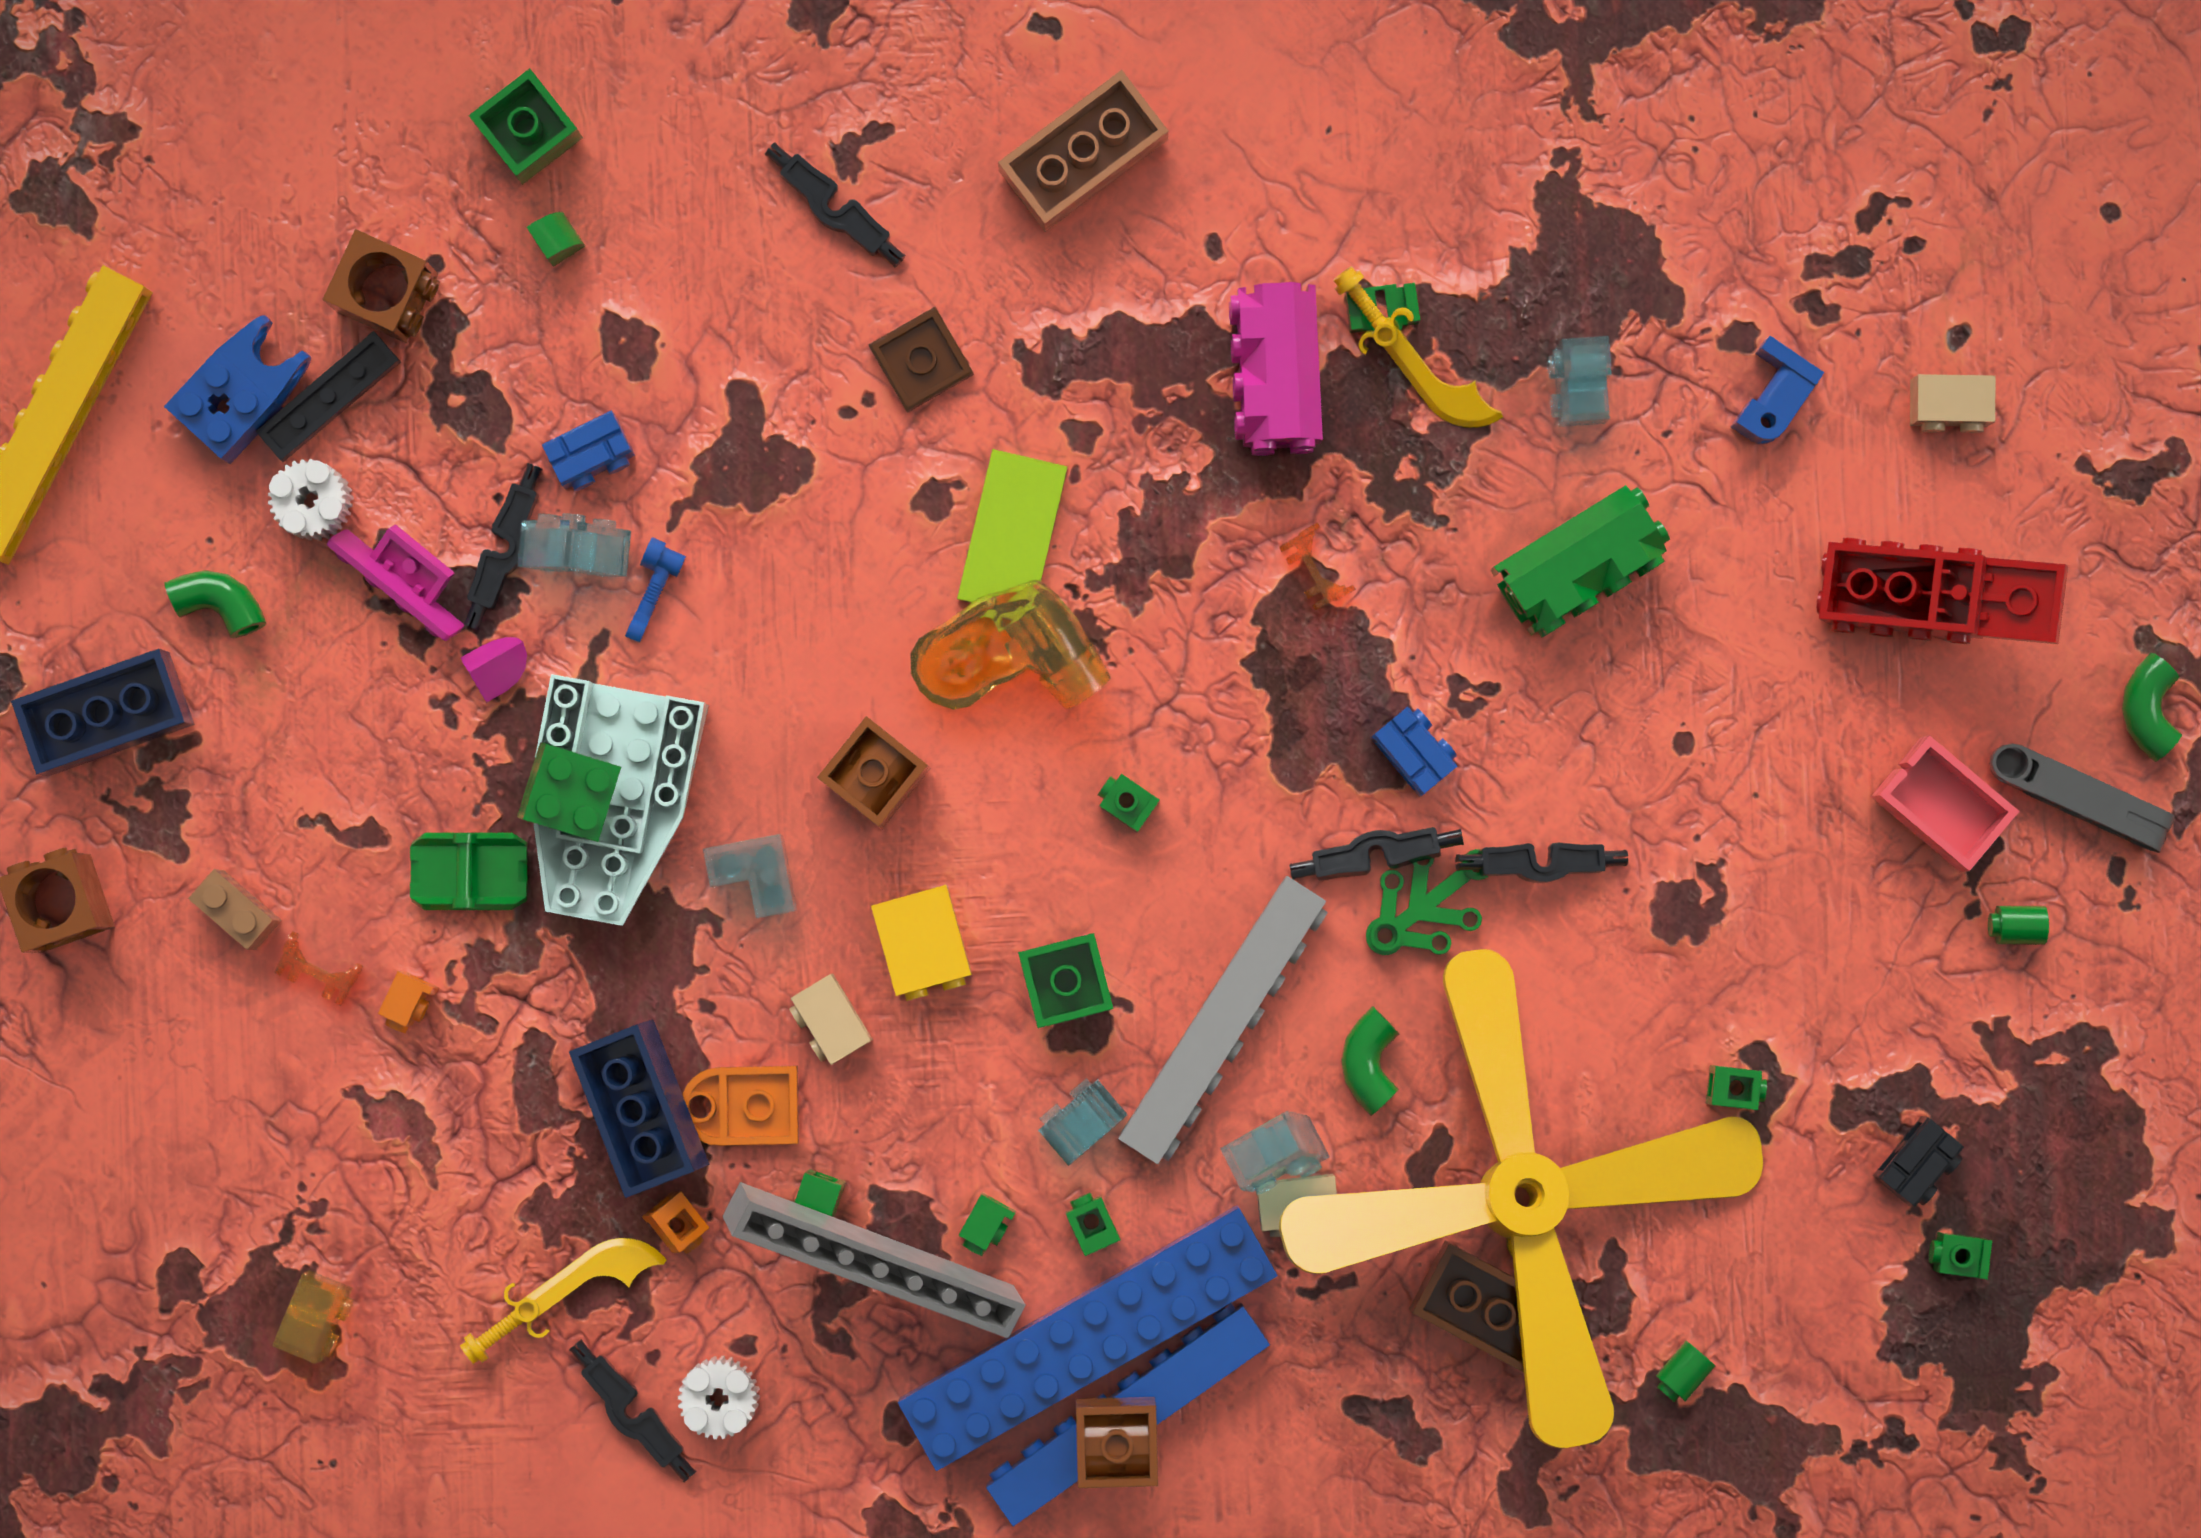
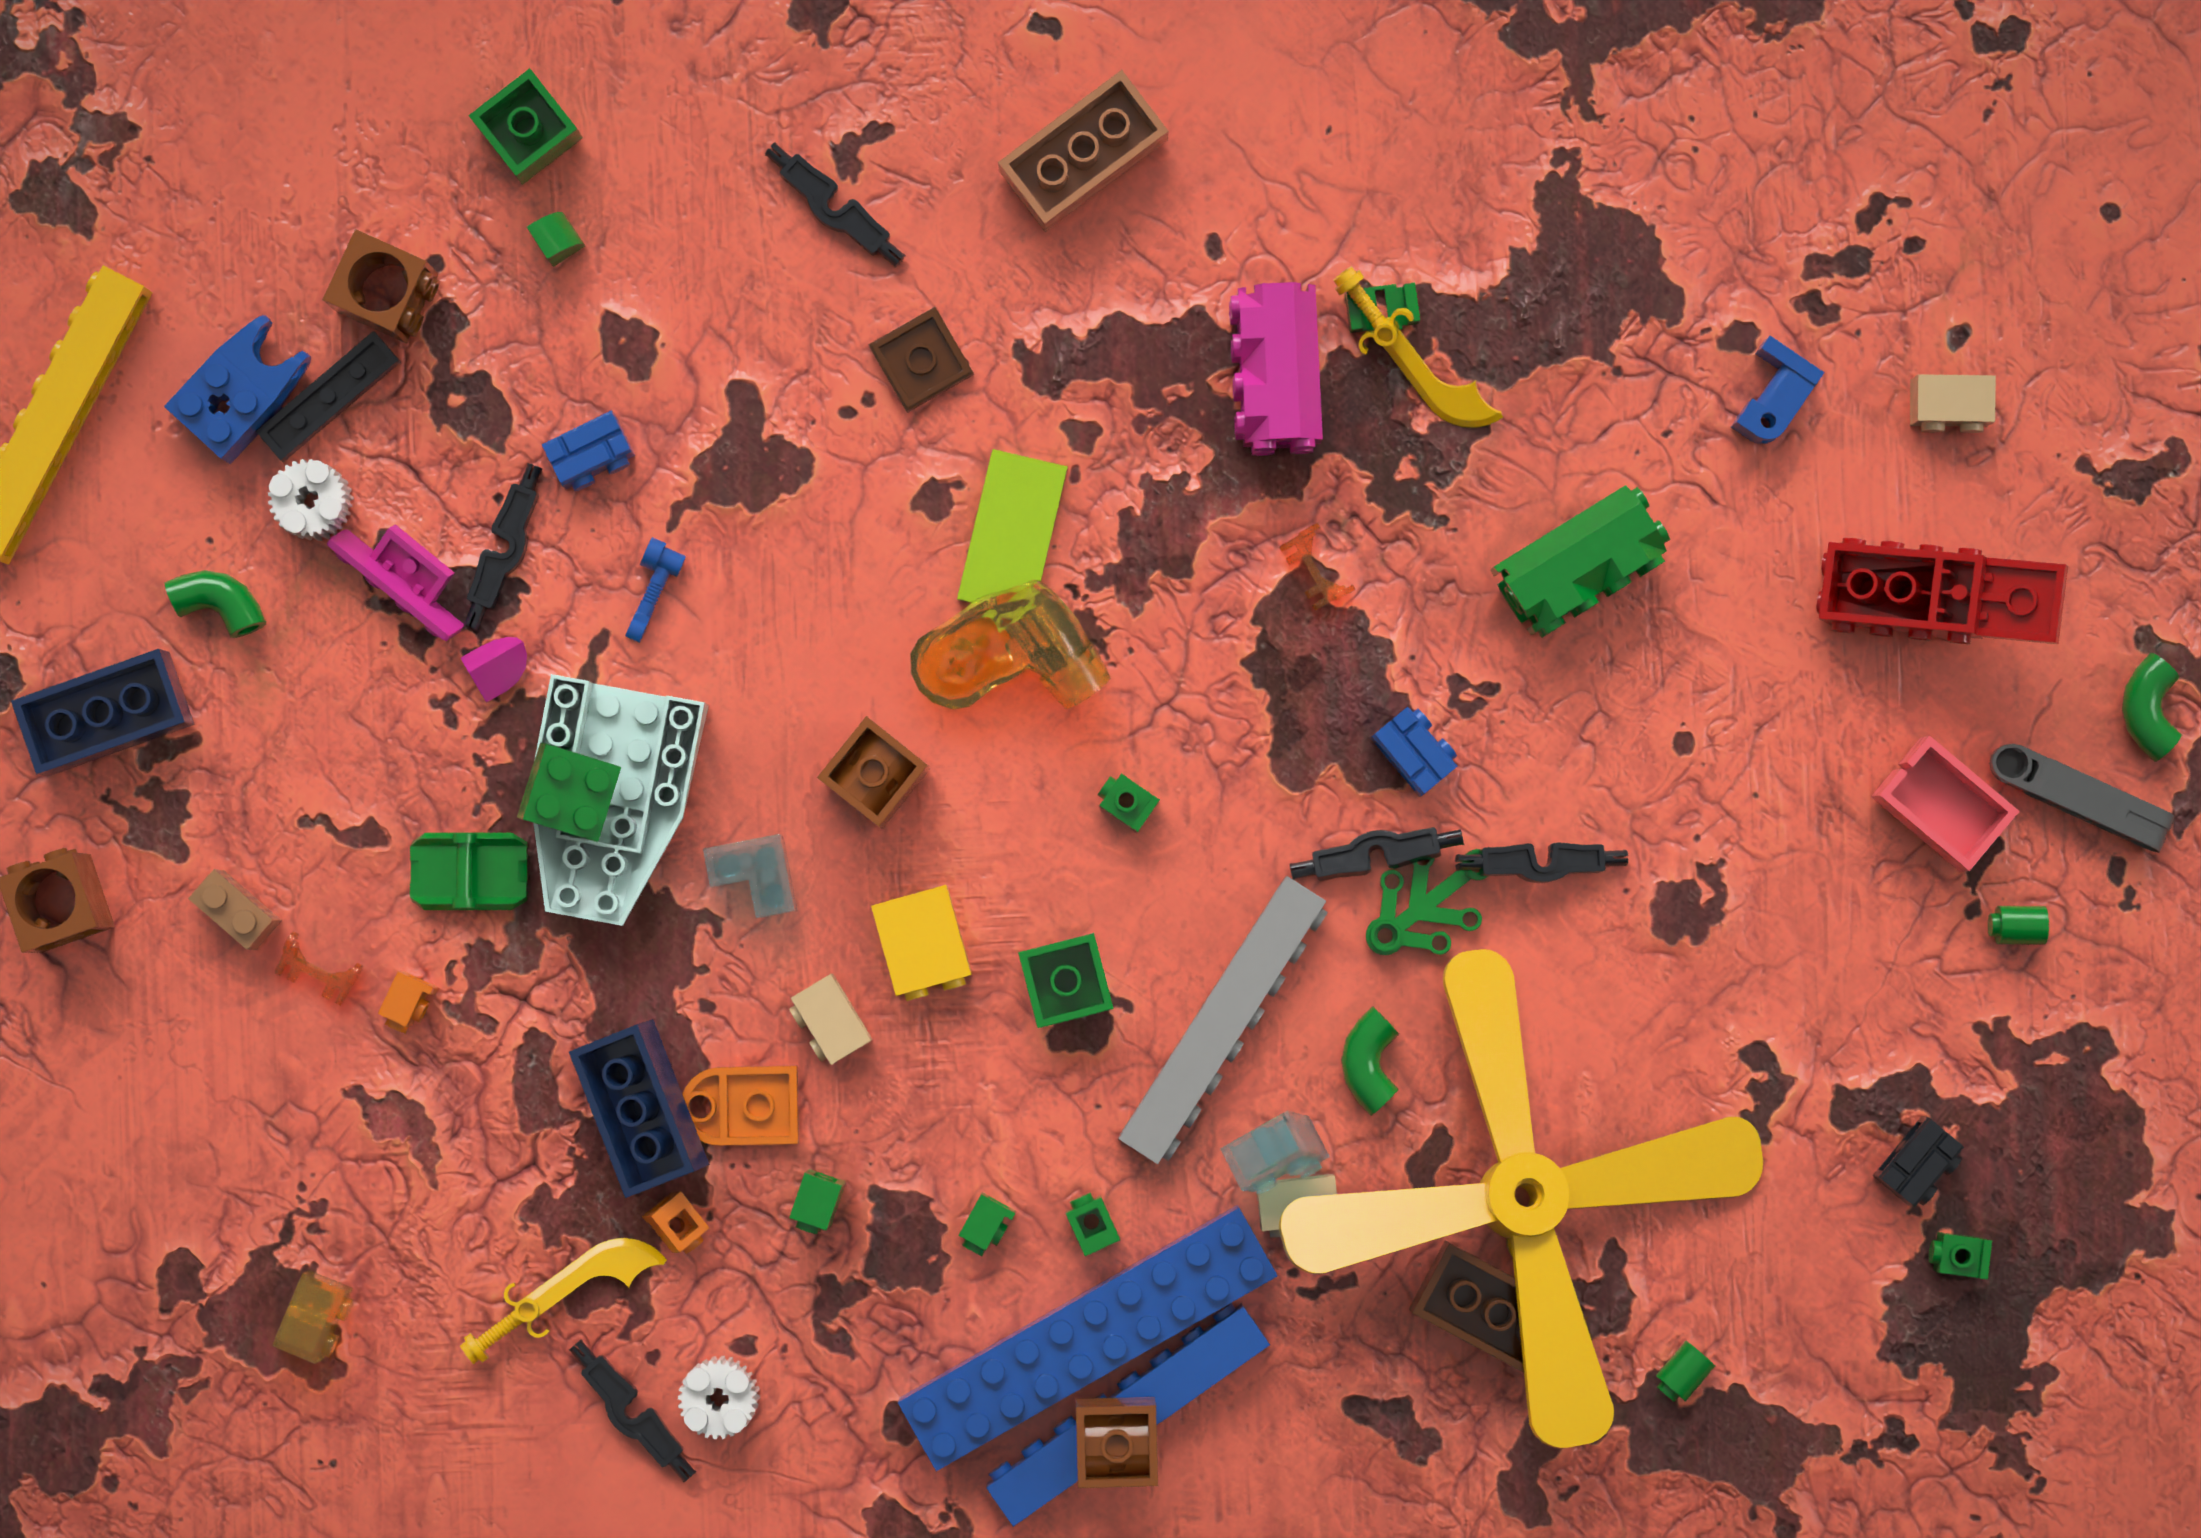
clear light blue brick [517,513,631,577] -> none
light grey brick [722,1182,1026,1338] -> none
clear light blue brick [1038,1078,1128,1166] -> none
clear light blue brick [1547,336,1612,427] -> none
green brick [1706,1065,1767,1110] -> none

